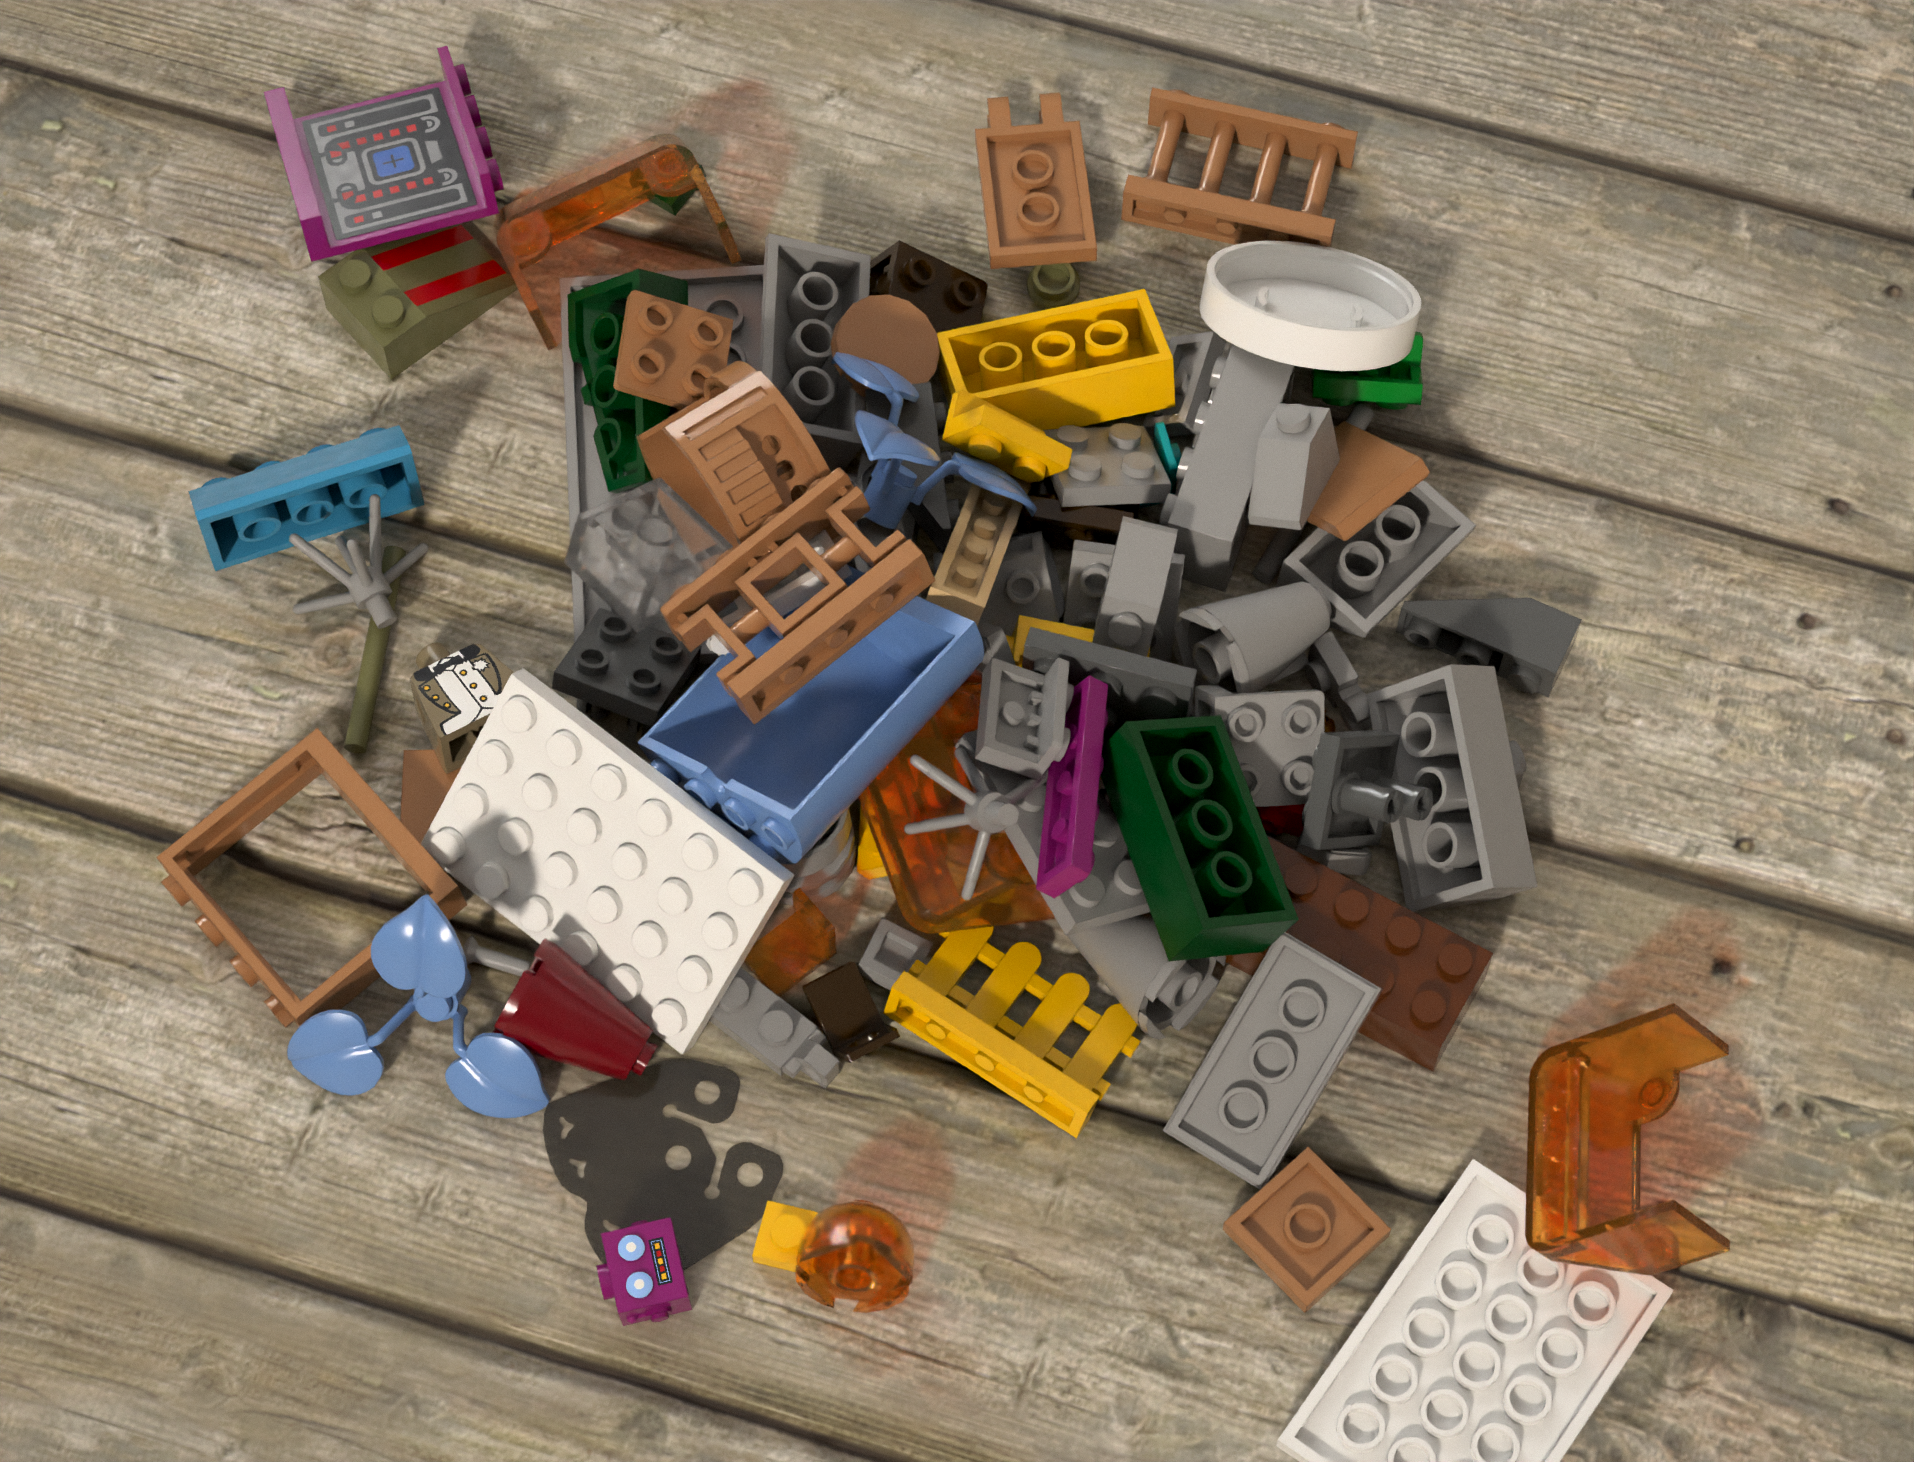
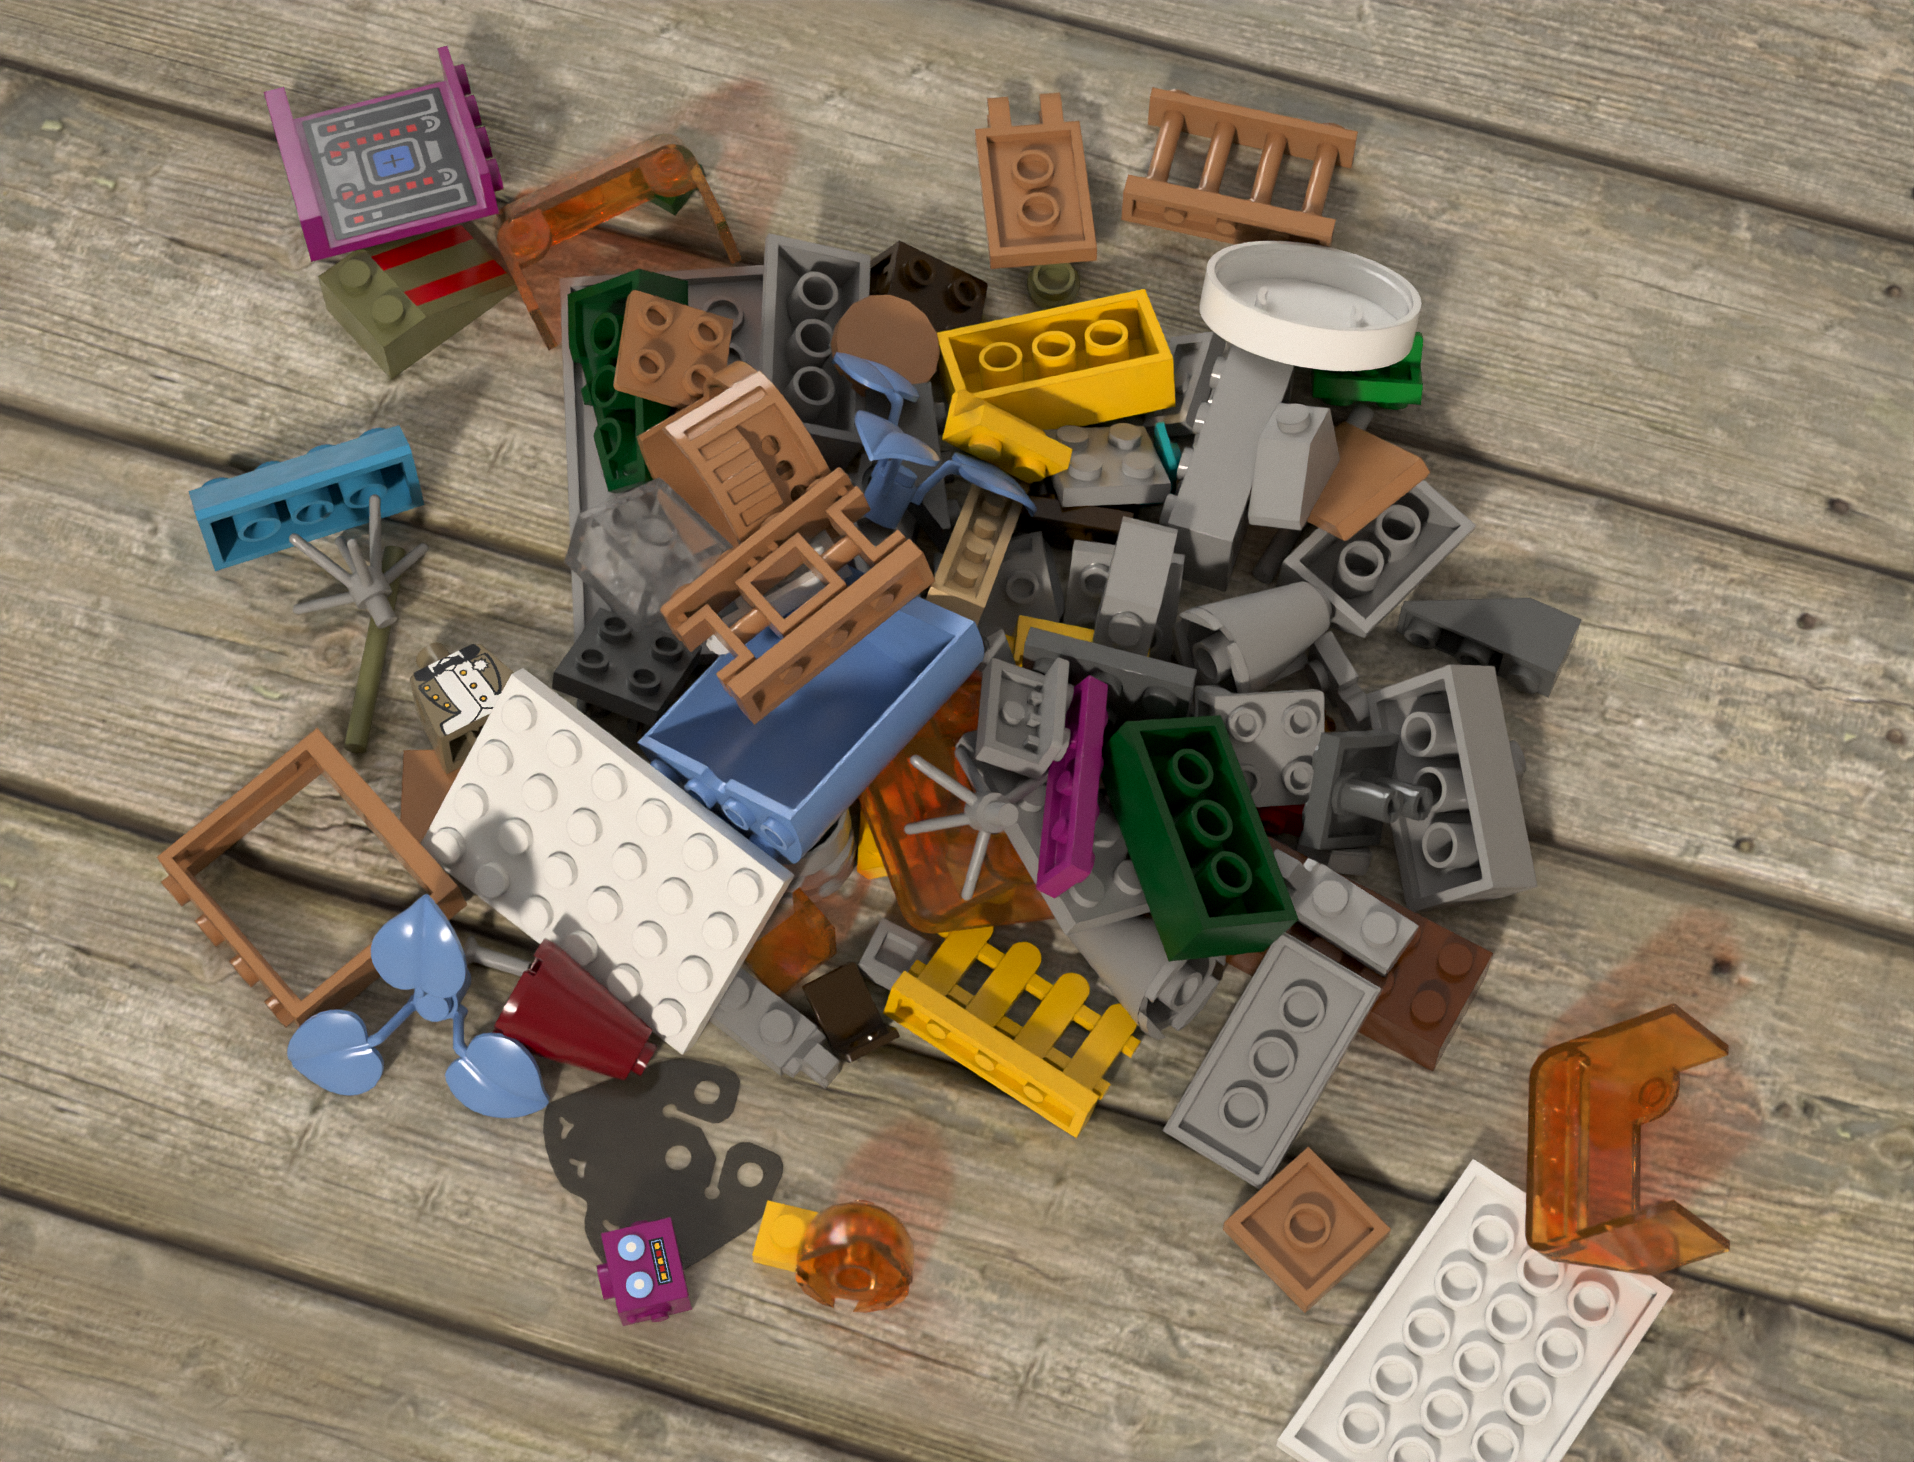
none -> light grey hinge [1274,849,1419,977]

